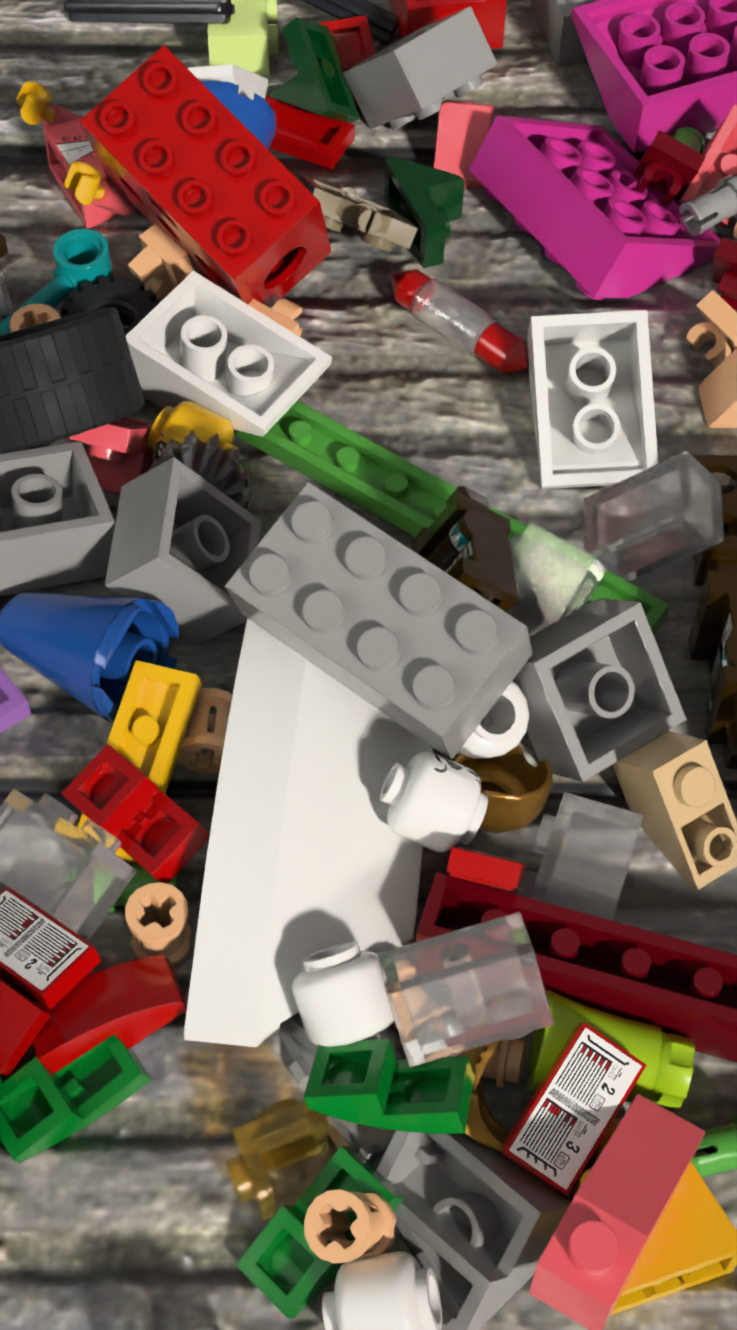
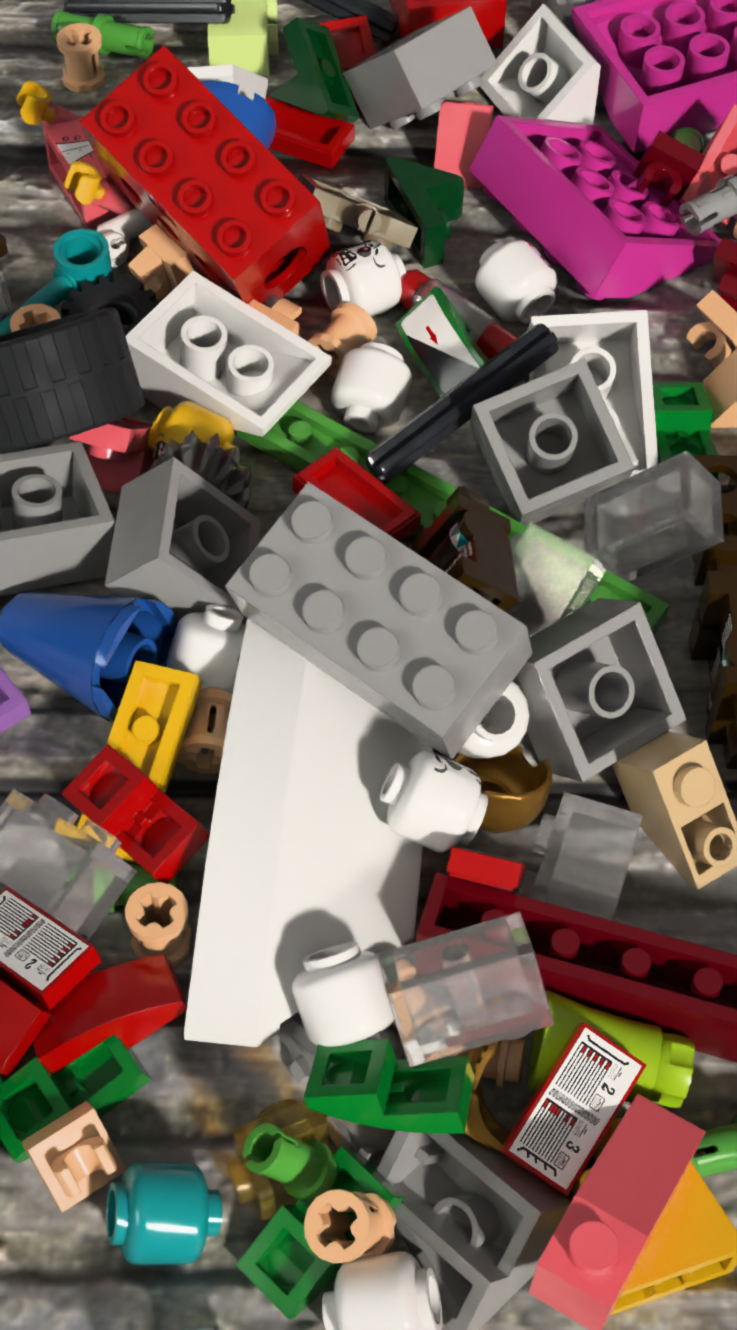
none -> light nougat tile [21,1101,127,1213]
none -> bright green pin [51,10,154,60]
none -> light nougat bush [56,23,106,93]
none -> white arm [96,207,152,268]
none -> teal head [106,1162,222,1265]
none -> white head [166,604,246,694]
none -> bright green pin [242,1123,337,1200]
none -> red tile [292,447,421,542]
none -> light nougat bush [307,302,377,378]
none -> white head [320,241,406,316]
none -> white head [330,342,412,433]
none -> black axle [365,323,559,484]
none -> slope [395,286,489,398]
none -> light grey brick [470,358,635,526]
none -> white head [475,240,557,324]
none -> white slope [480,4,601,125]
none -> green slope [653,382,719,482]

